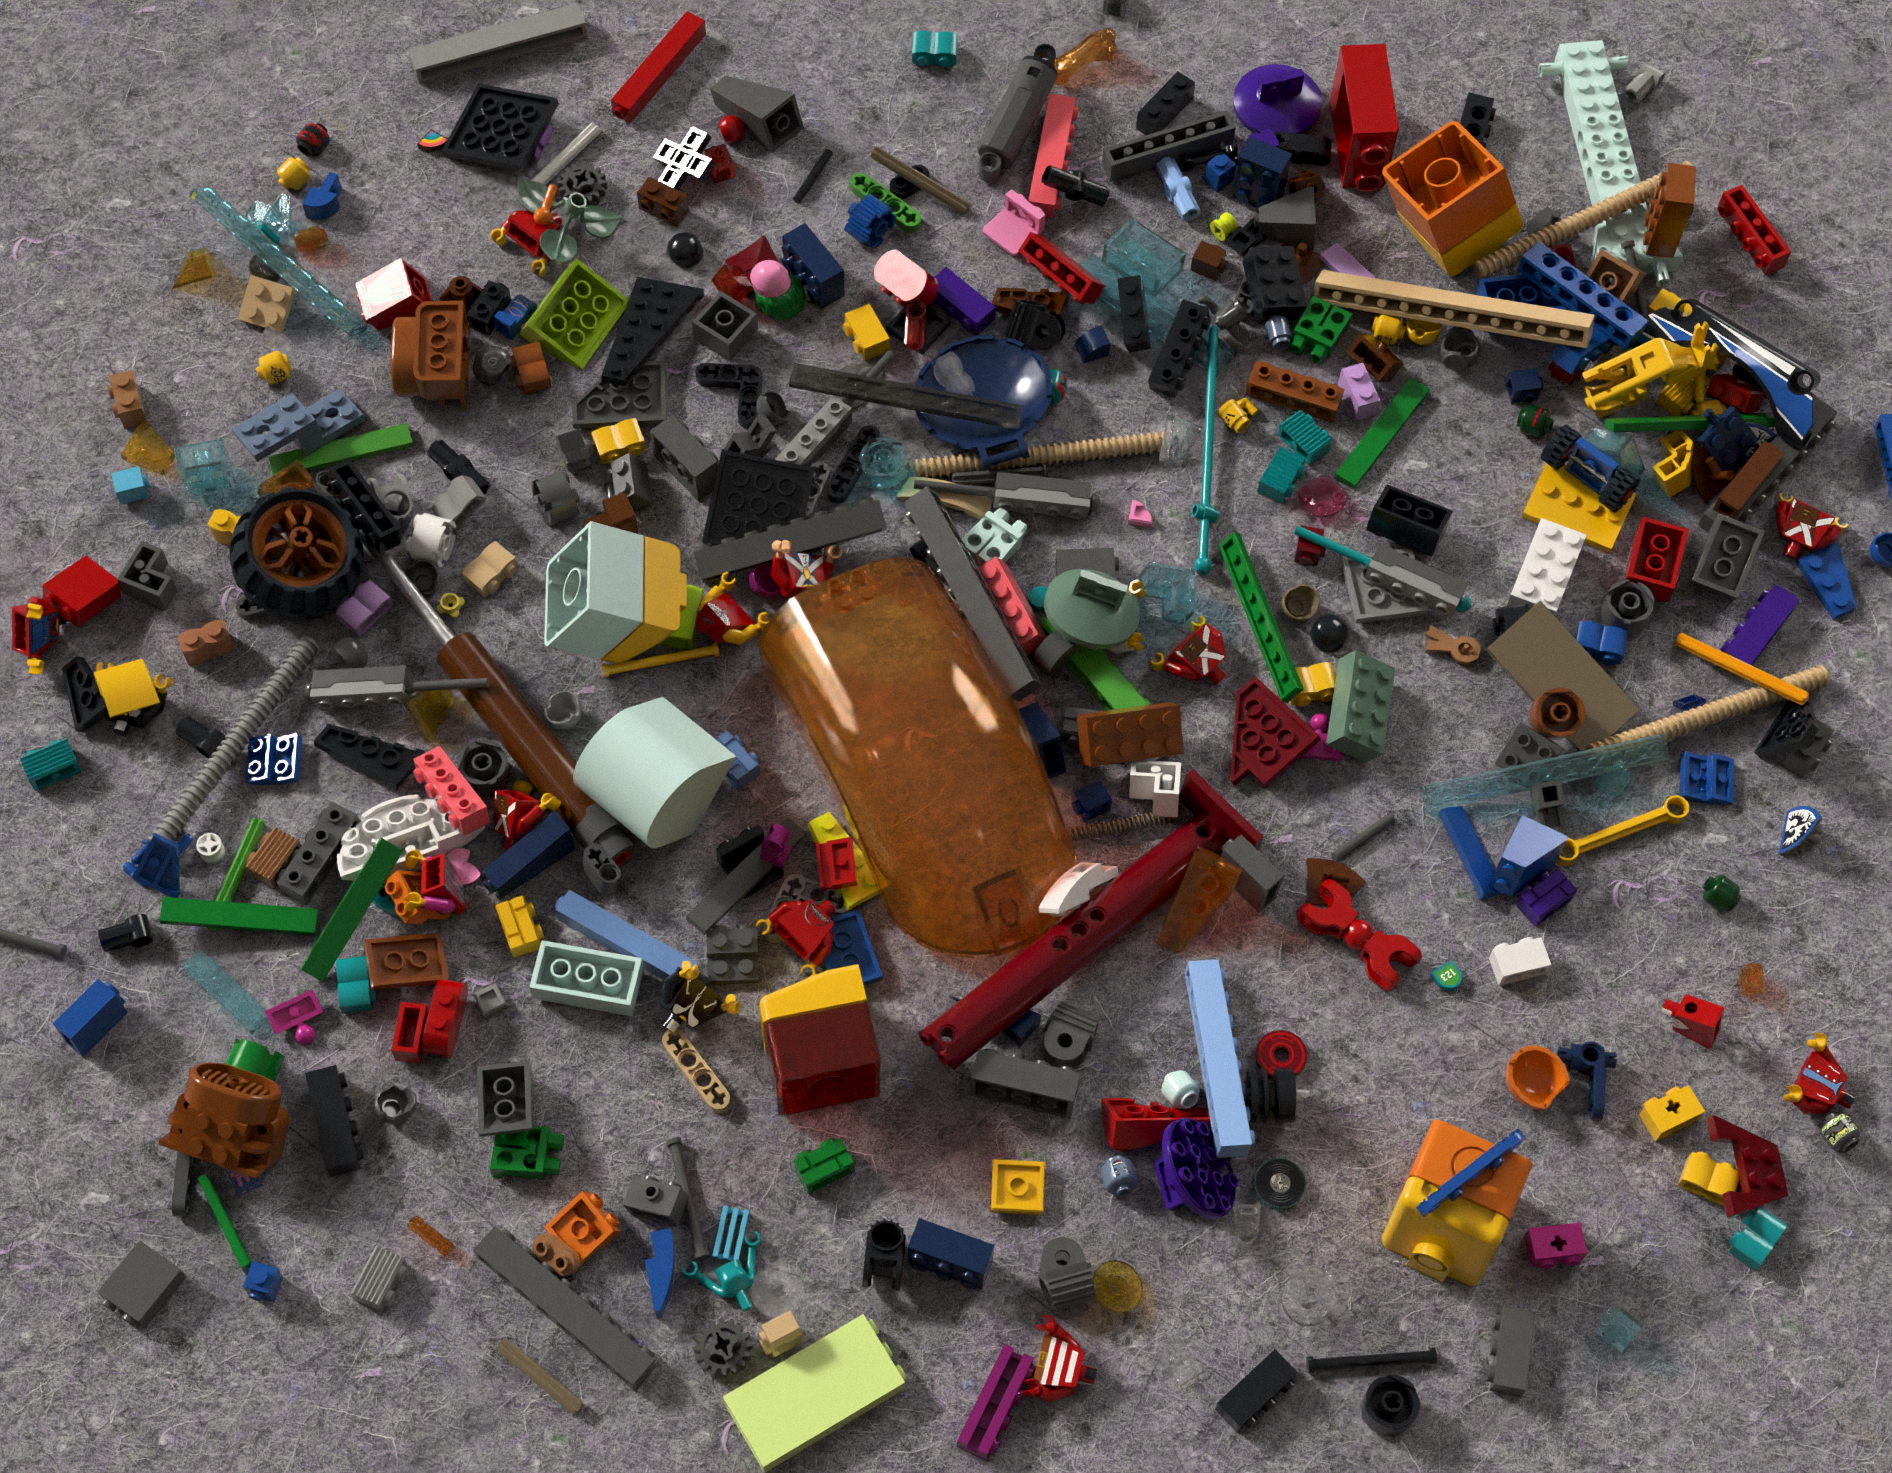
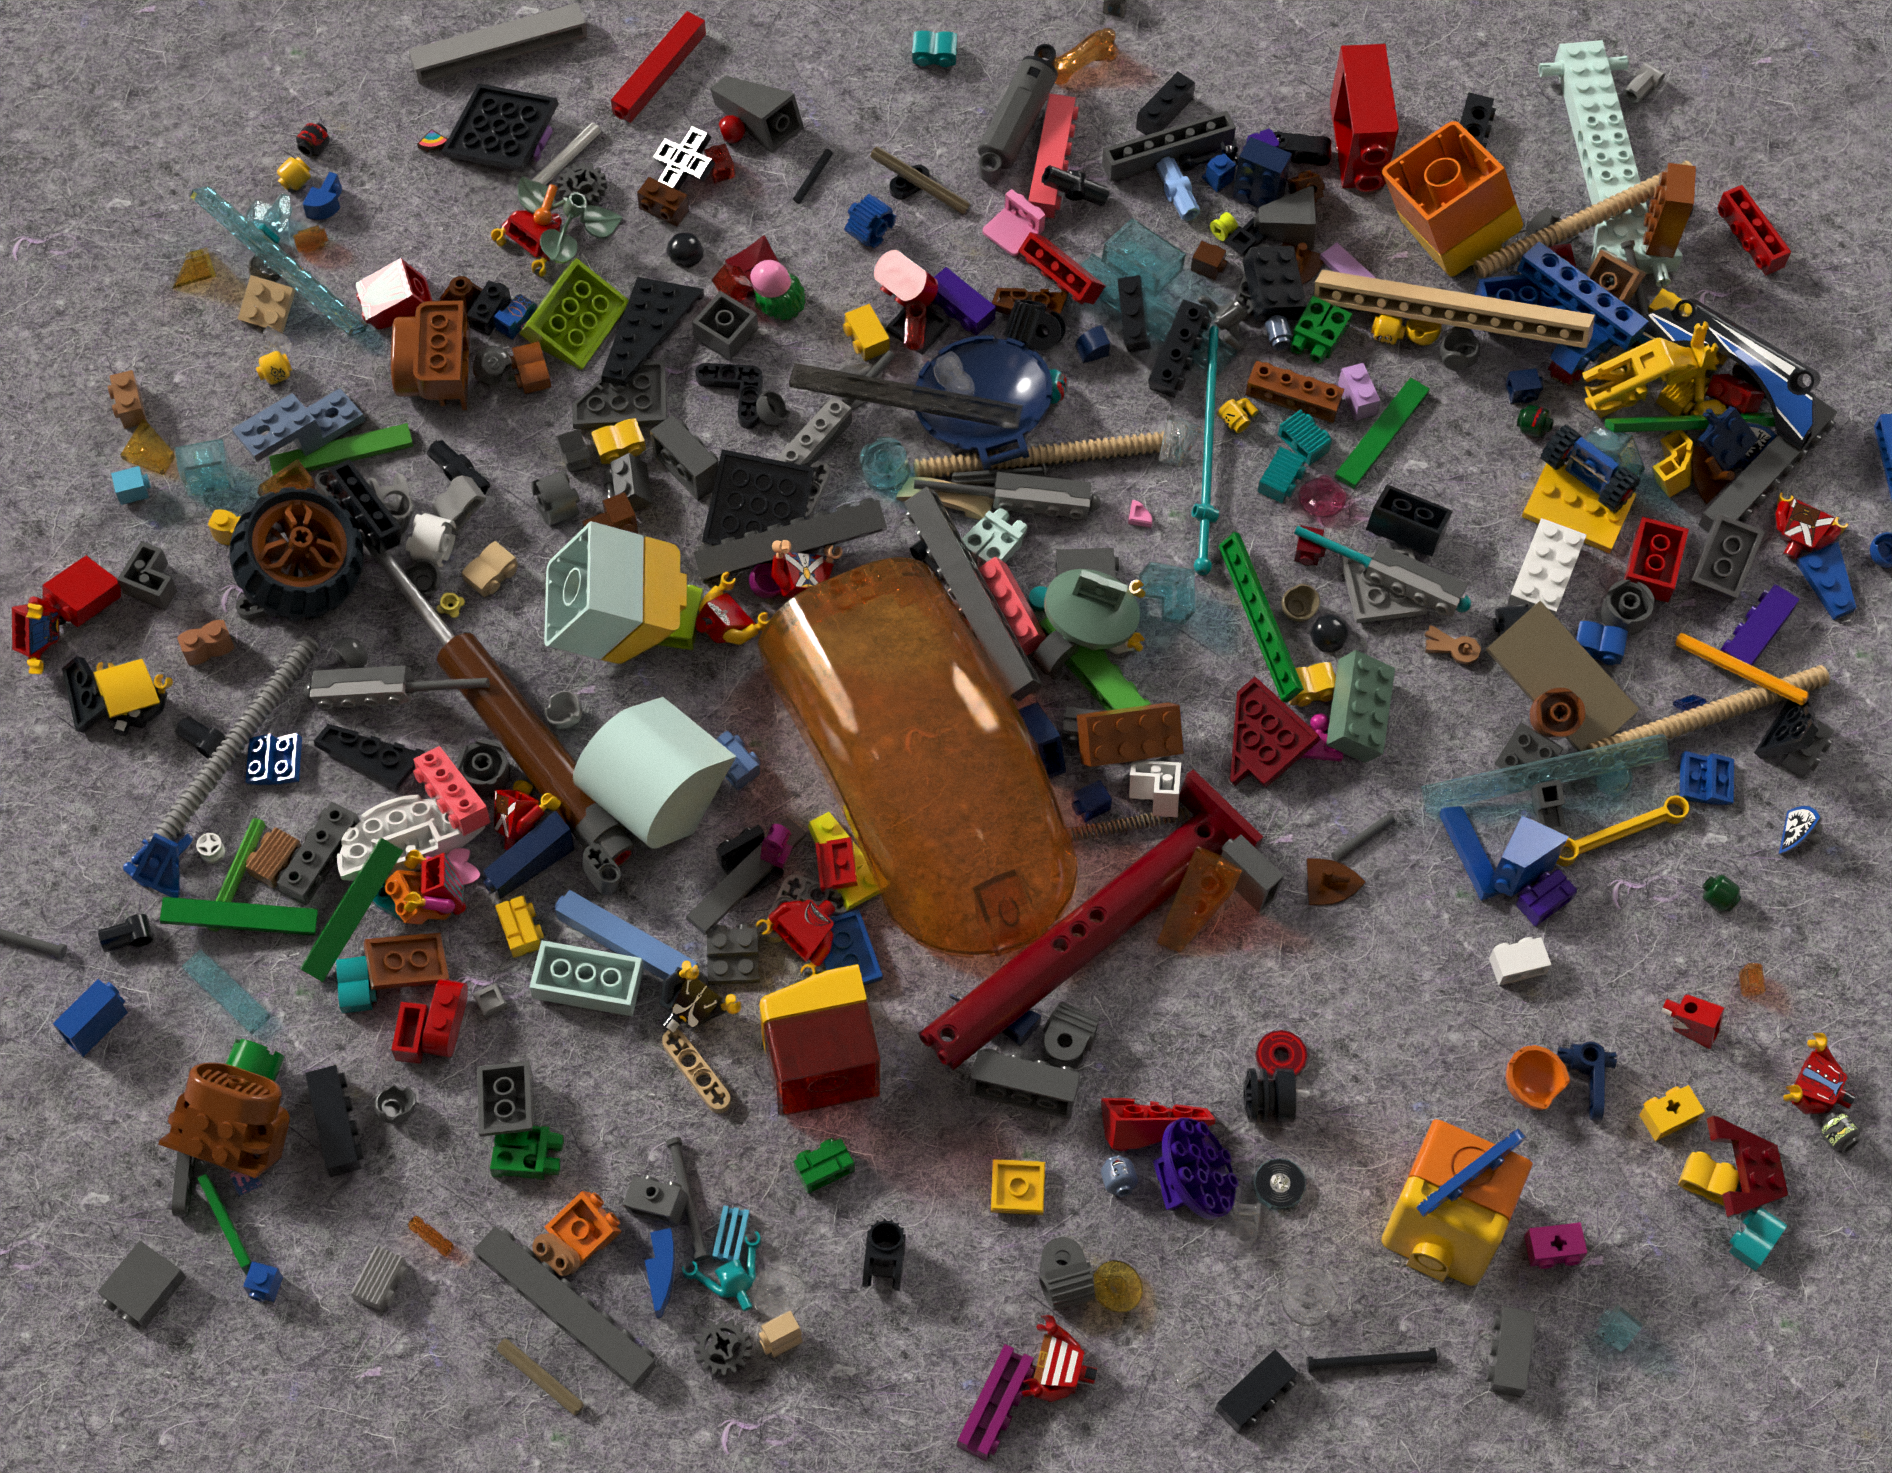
teal brick [20,738,82,791] -> none
dark pink plate [264,989,323,1045] -> none
lavender brick [336,580,393,637] -> none
clear yellow wing [404,677,455,744] -> none
yellow bar [602,642,720,678] -> none
dark grey brick [723,414,777,457] -> none
yellowish green brick [723,1314,907,1473] -> none
dark blue brick [781,223,845,309] -> none
black beam [827,425,880,504] -> none
bright green beam [850,173,921,233] -> none
dark blue brick [908,1218,995,1290] -> none
white slope [1039,862,1119,917] -> none
torso [1150,616,1226,685] -> none
light aqua head [1161,1070,1200,1109] -> none
light blue brick [1185,960,1255,1158] -> none
dark purple bracket [1233,64,1322,140] -> none
red piece [1296,879,1422,992] -> none
reddish brown brick [1347,334,1404,382] -> none
black brick [1361,1374,1420,1437] -> none
tile [1430,960,1462,991] -> none
reddish brown brick [1713,441,1785,519] -> none

